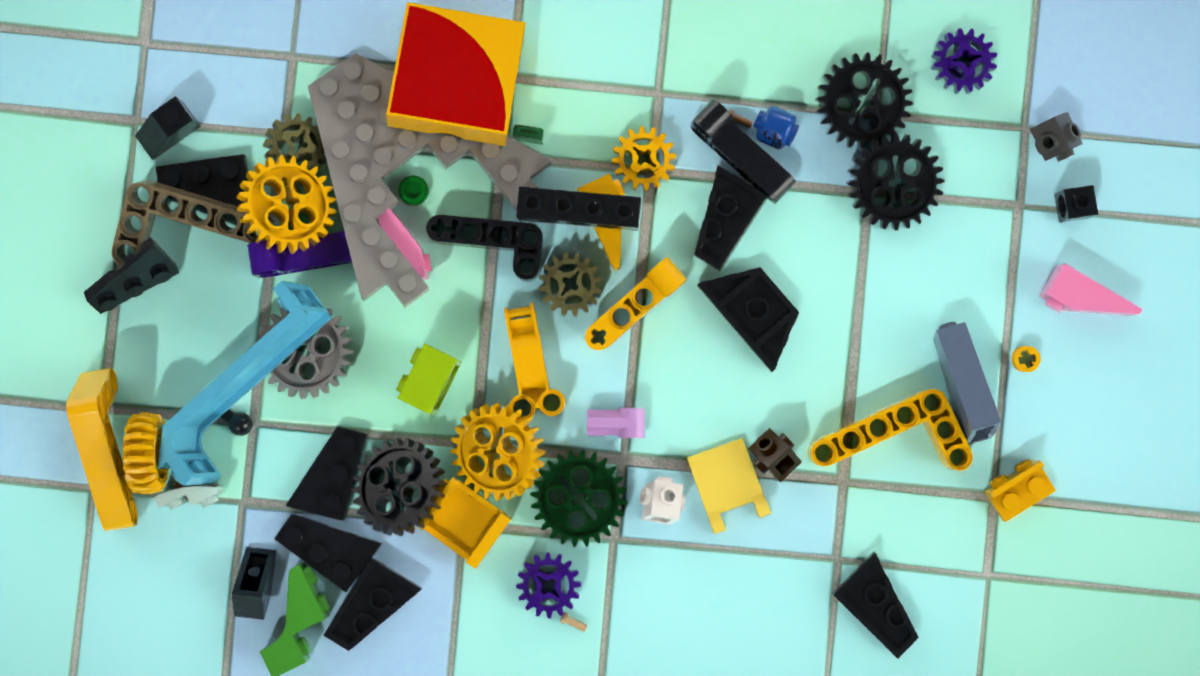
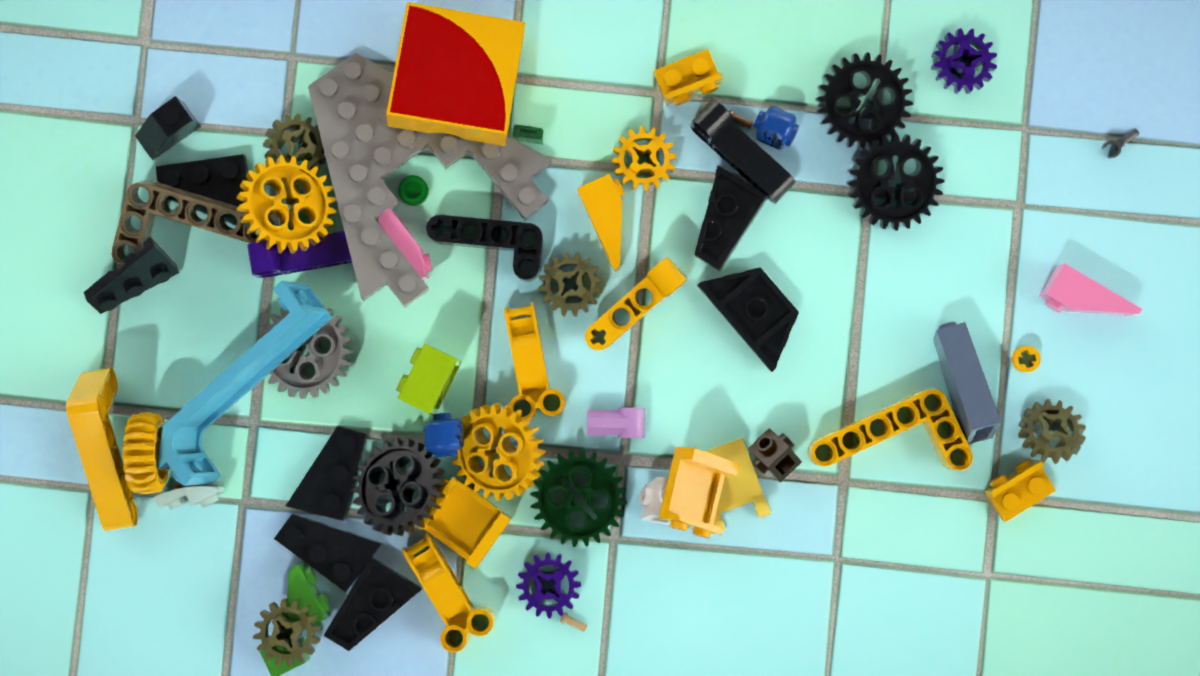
black bar [221,409,253,436] -> none
black slope [232,547,276,620] -> none
black brick [516,187,641,231] -> none
black wing [832,551,919,659] -> none
dark grey brick [1030,112,1083,162] -> none
black brick [1054,185,1098,223] -> none
none -> olive gear [253,598,322,667]
none -> yellow piece [402,533,495,653]
none -> blue head [423,413,464,457]
none -> yellow bracket [653,49,723,106]
none -> yellow panel [659,447,740,538]
none -> olive gear [1018,399,1086,464]
none -> dark grey hand [1101,128,1140,159]

